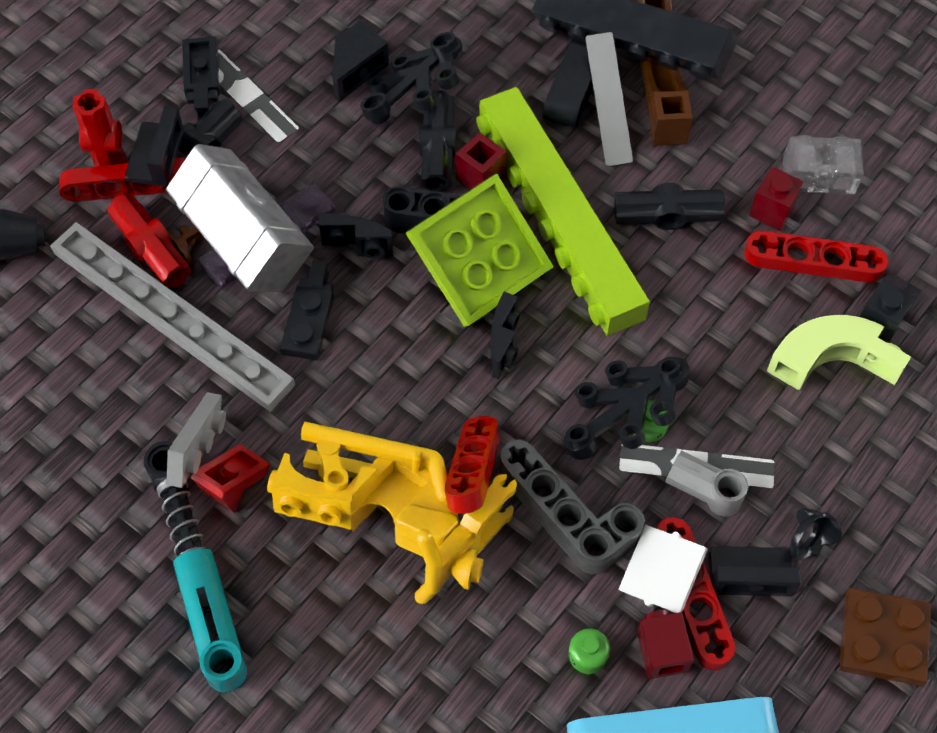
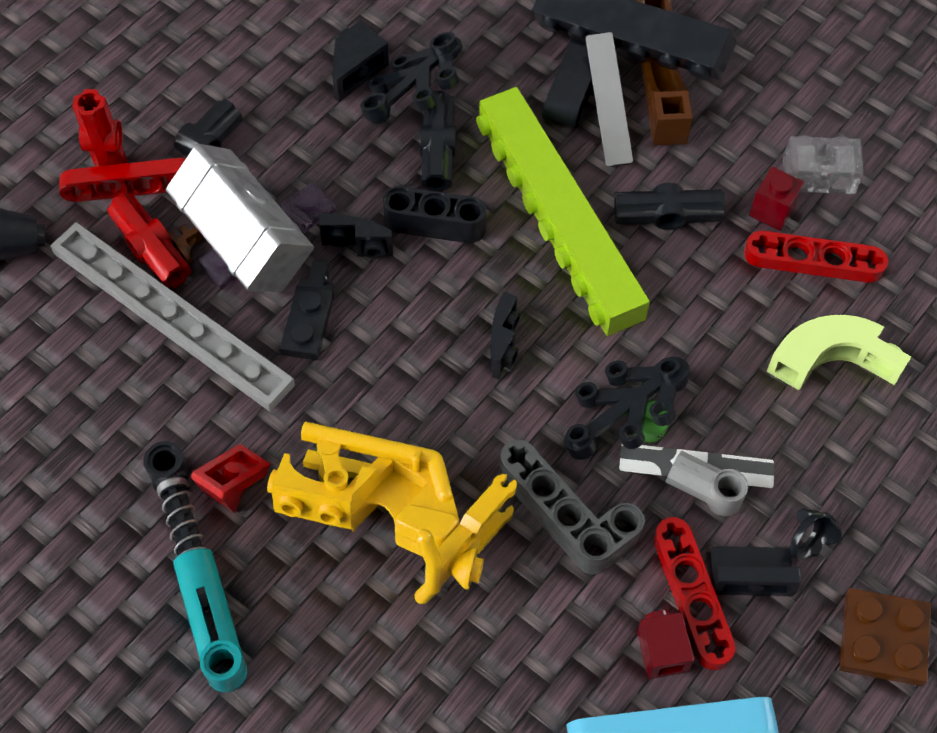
black panel [125,106,184,187] -> none
light grey plate [166,392,226,488] -> none
black hinge [182,36,220,121] -> none
sticker [218,49,299,142] -> none
lime plate [406,174,554,327] -> none
red beam [445,416,500,514] -> none
dark red brick [456,132,506,189] -> none
bright green piece [568,628,611,674] -> none
white piece [618,525,708,613] -> none
black slope [860,273,922,343] -> none

